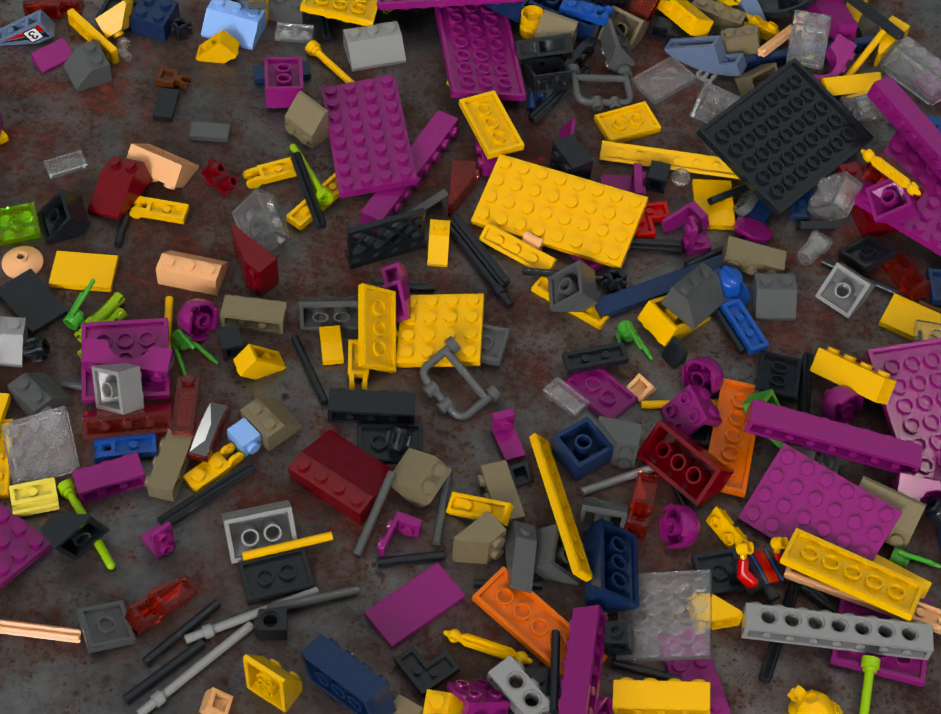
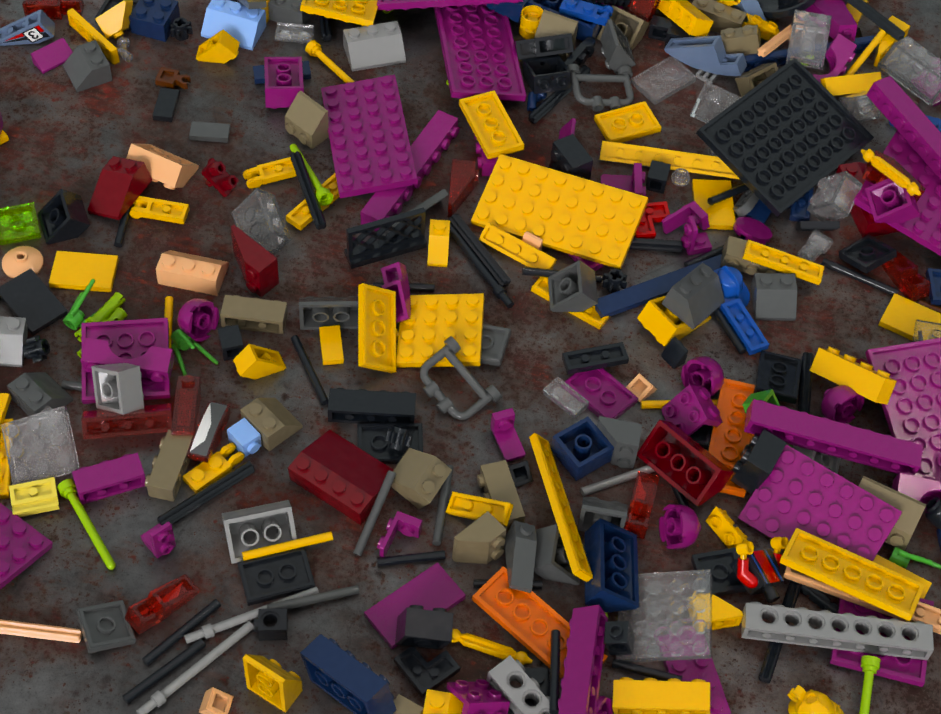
black slope [40,513,110,560] -> none
clear tile [43,150,88,179] -> none
blue plate [94,433,157,464] -> none
yellow hinge [348,339,369,390] -> none
bright green plant [615,320,653,360] -> none
light grey slope [815,262,876,319] -> none
none -> black brick [395,605,454,650]
none -> black brick [730,429,787,494]
none -> yellow tile [742,239,824,285]

